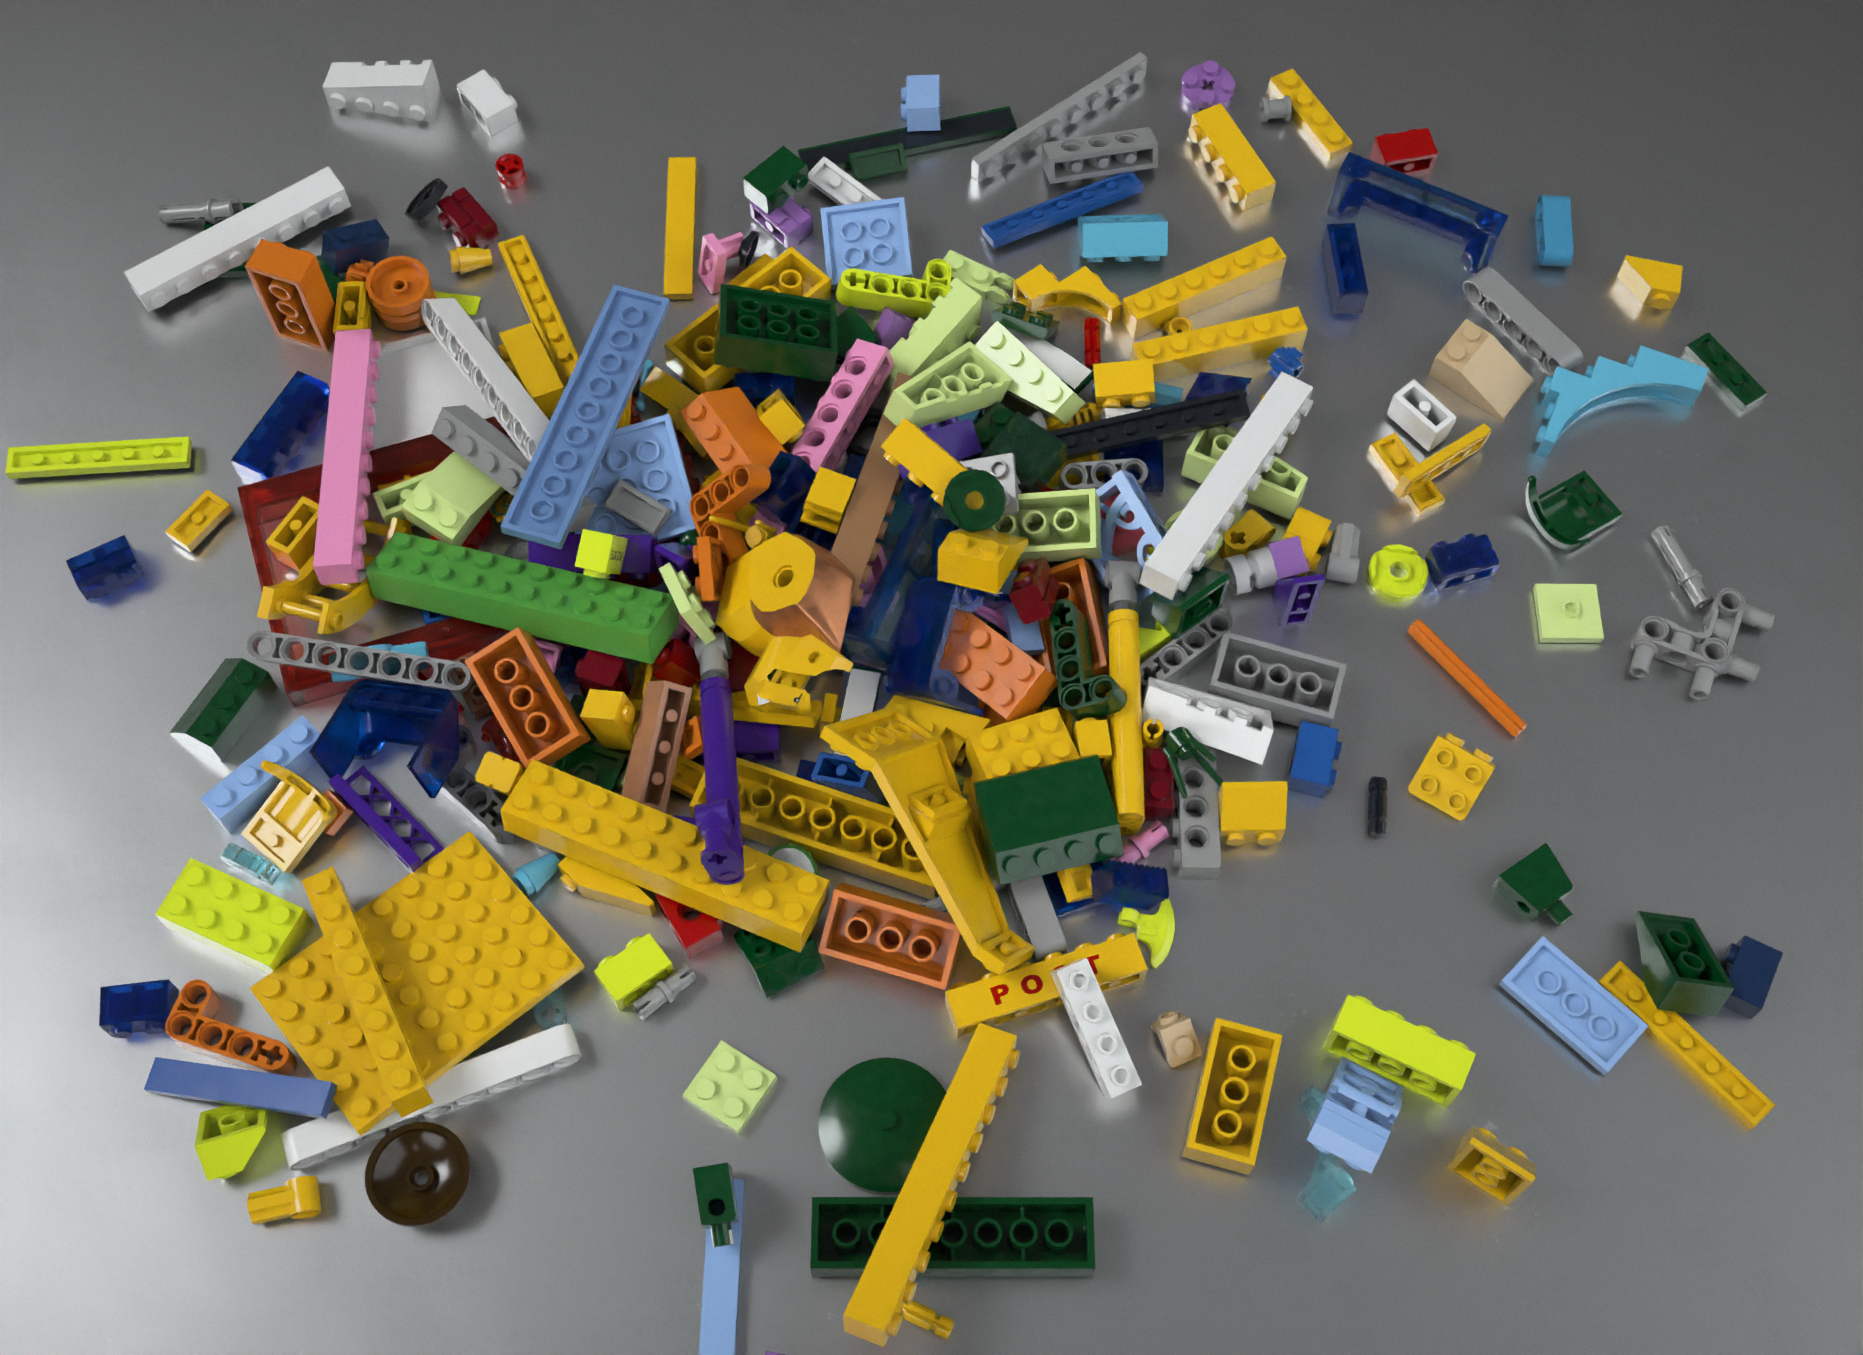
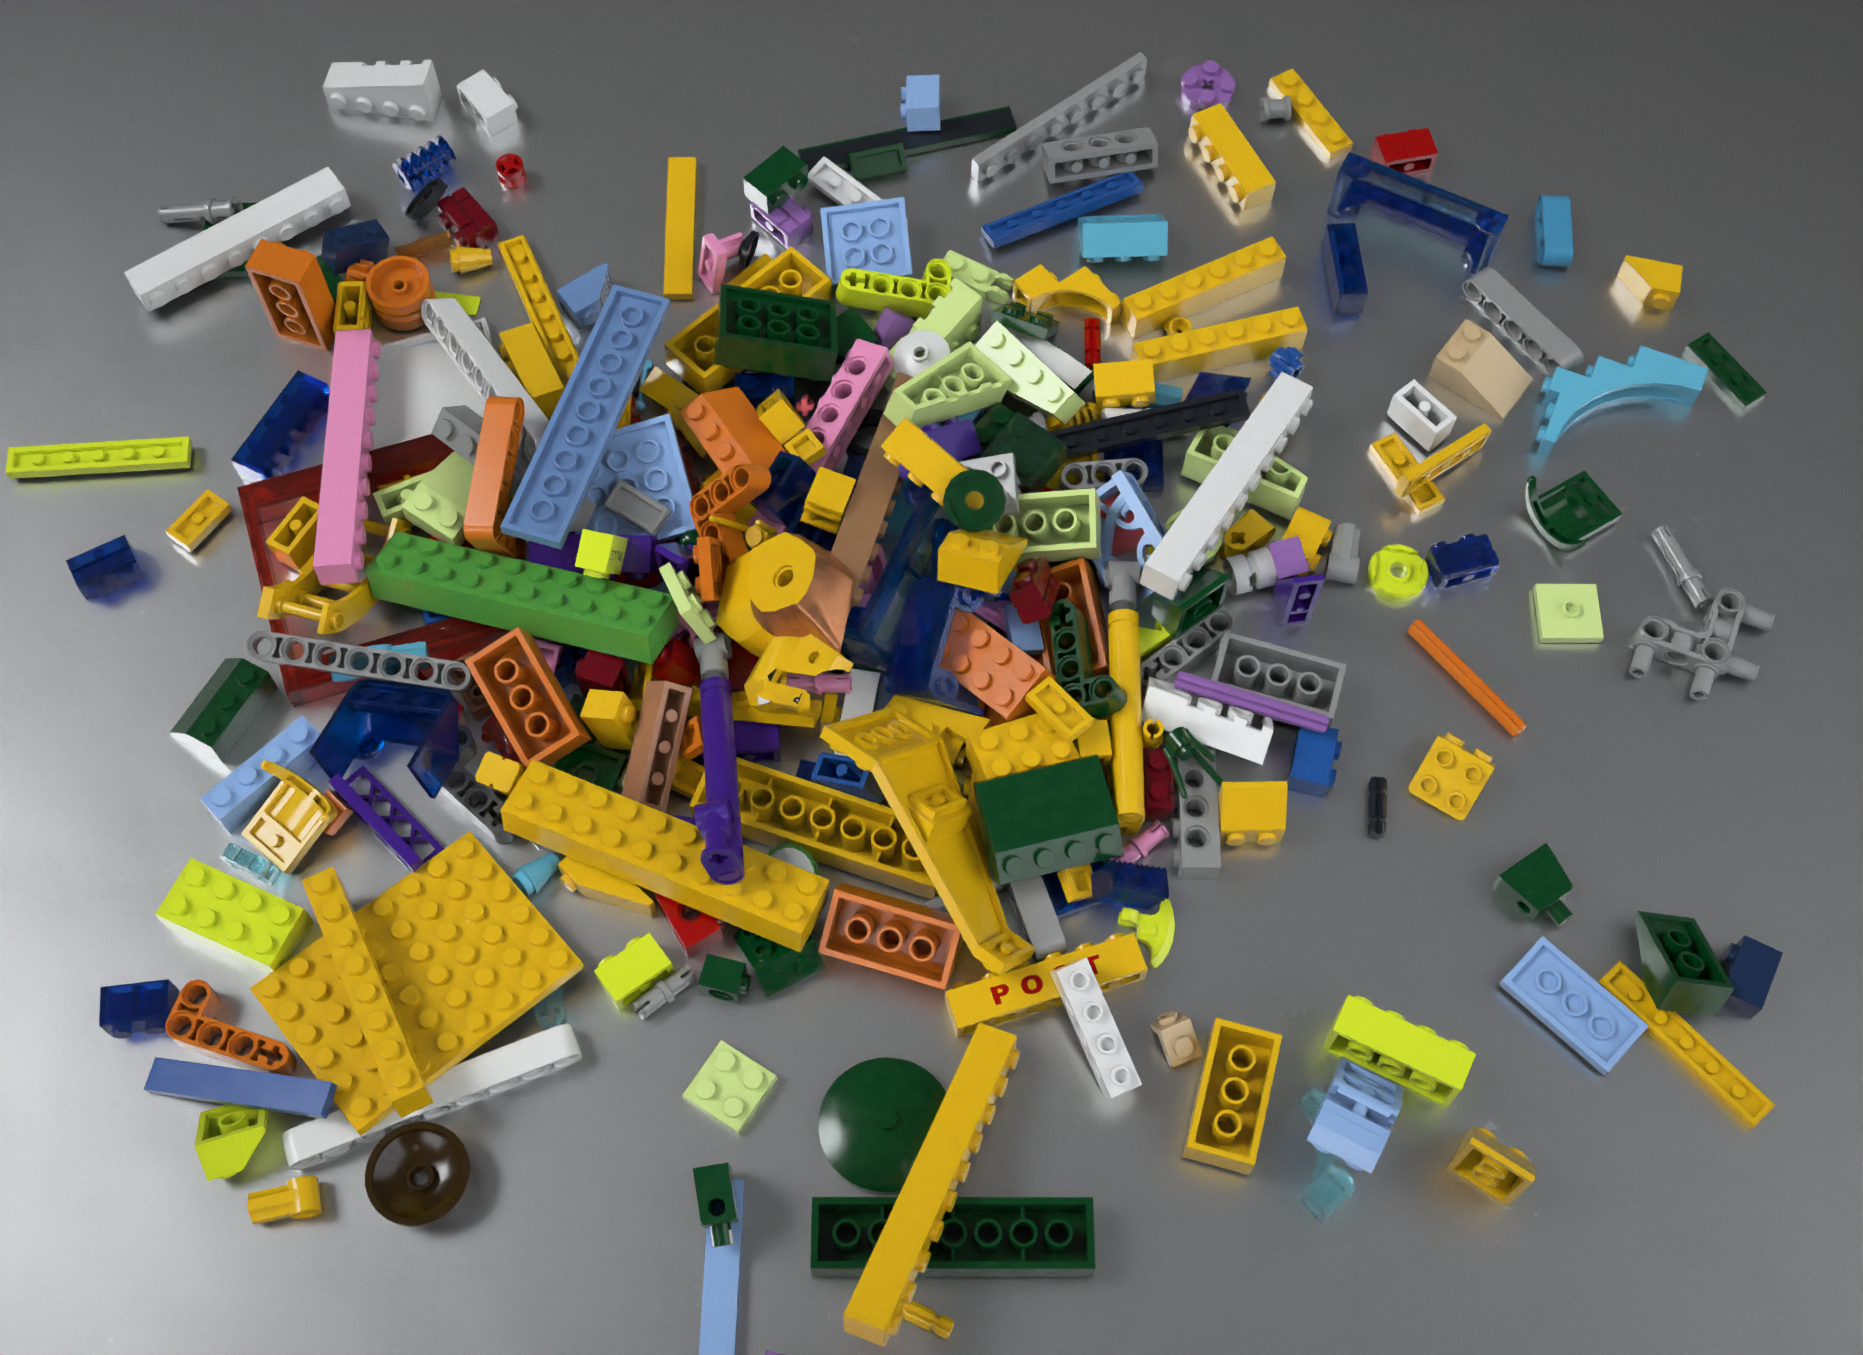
none -> clear blue piece [392,135,456,193]
none -> clear orange axle [394,231,453,259]
none -> orange beam [463,396,526,560]
none -> medium blue slope [557,263,612,330]
none -> dark green brick [697,953,751,1004]
none -> yellow plate [784,428,827,470]
none -> bright pink pin [786,672,852,696]
none -> coral axle [796,394,816,417]
none -> white dish [893,330,951,377]
none -> yellow plate [1025,676,1094,744]
none -> medium lavender axle [1174,671,1329,734]

